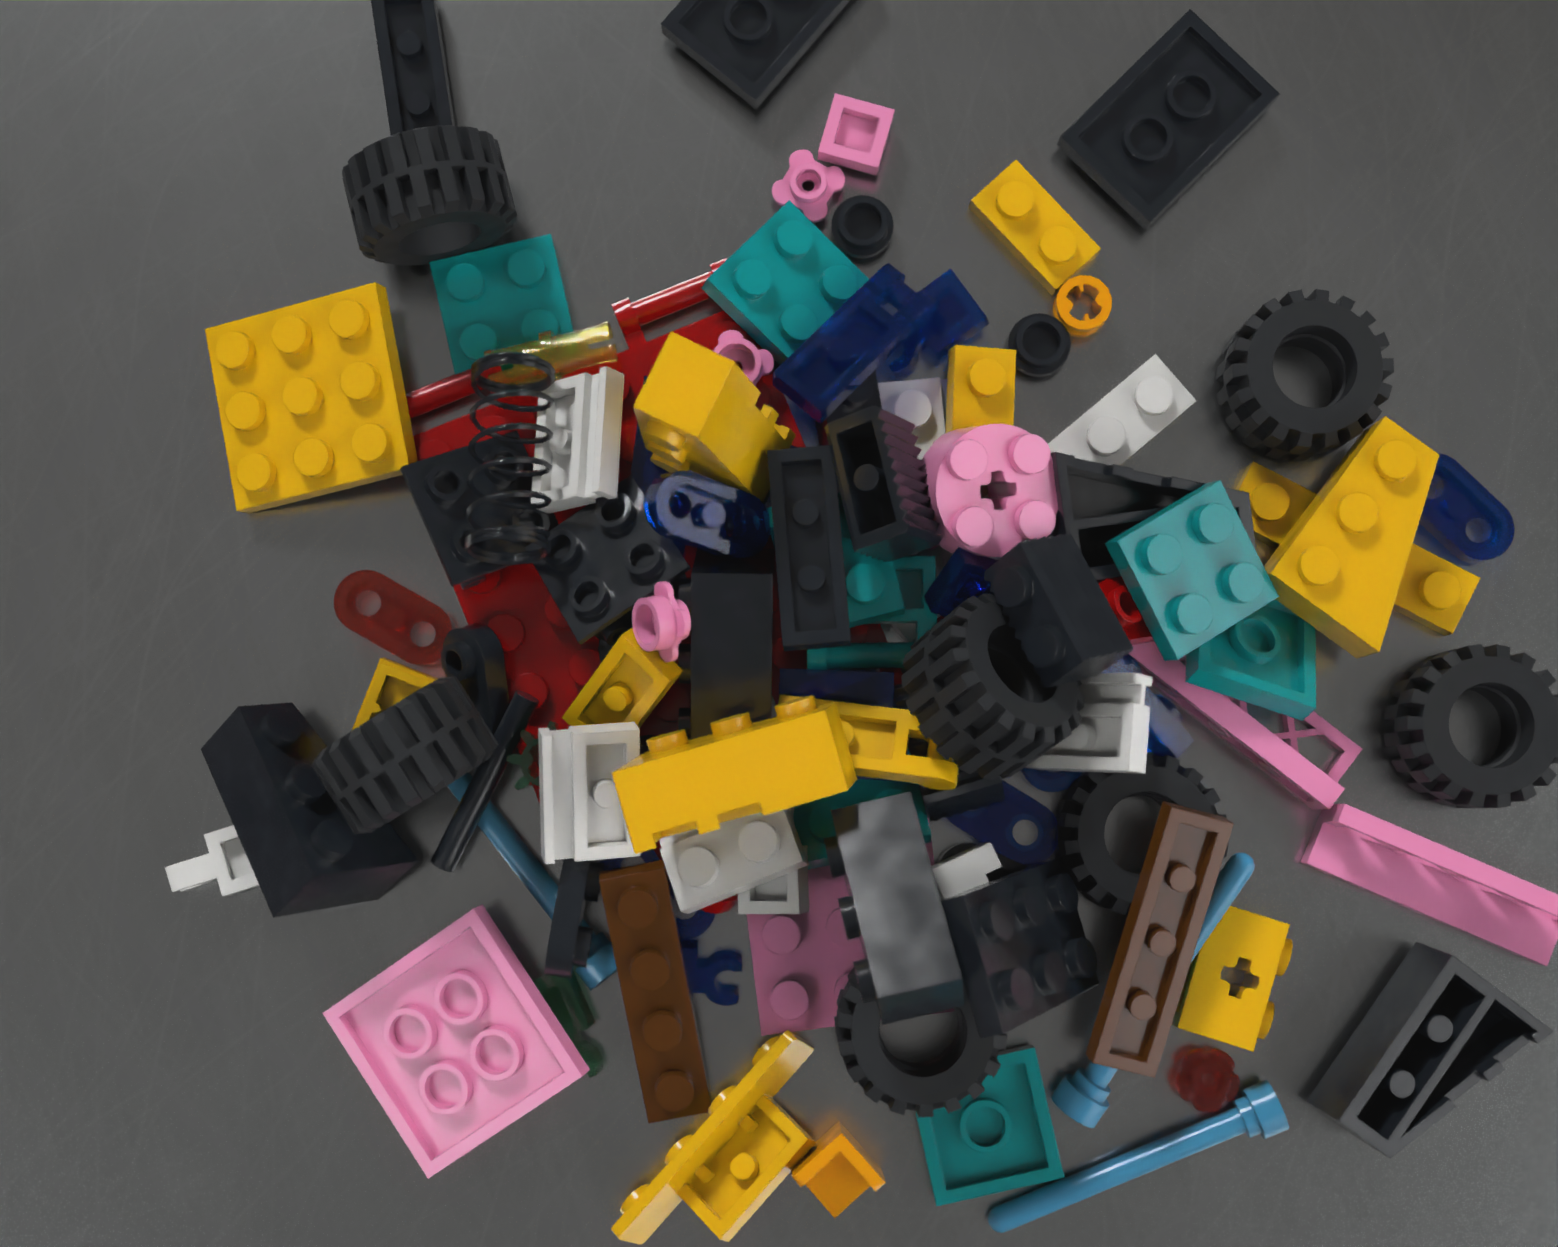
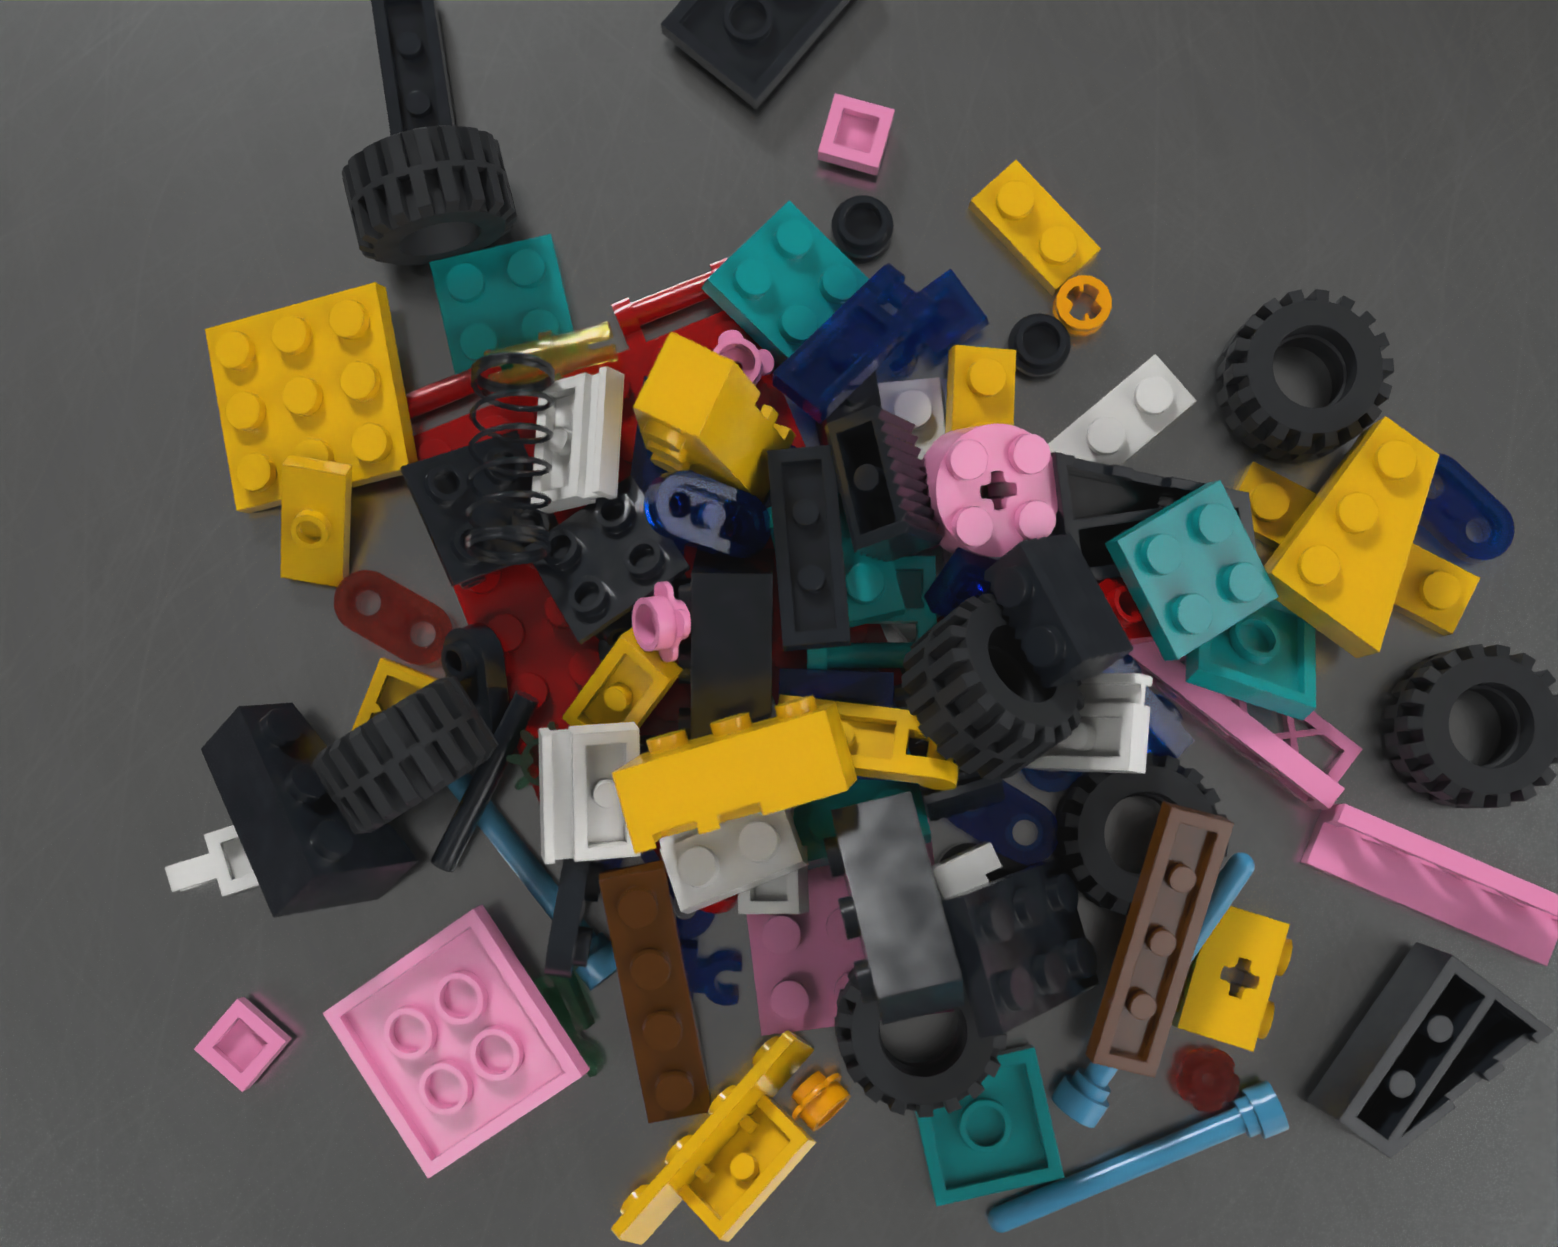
bright pink plate [772,149,845,222] -> none
light orange panel [791,1121,886,1218] -> none
black plate [1057,9,1280,230] -> none
none -> bright pink plate [194,997,292,1092]
none -> yellow plate [280,455,352,588]
none -> light orange plate [791,1070,851,1132]

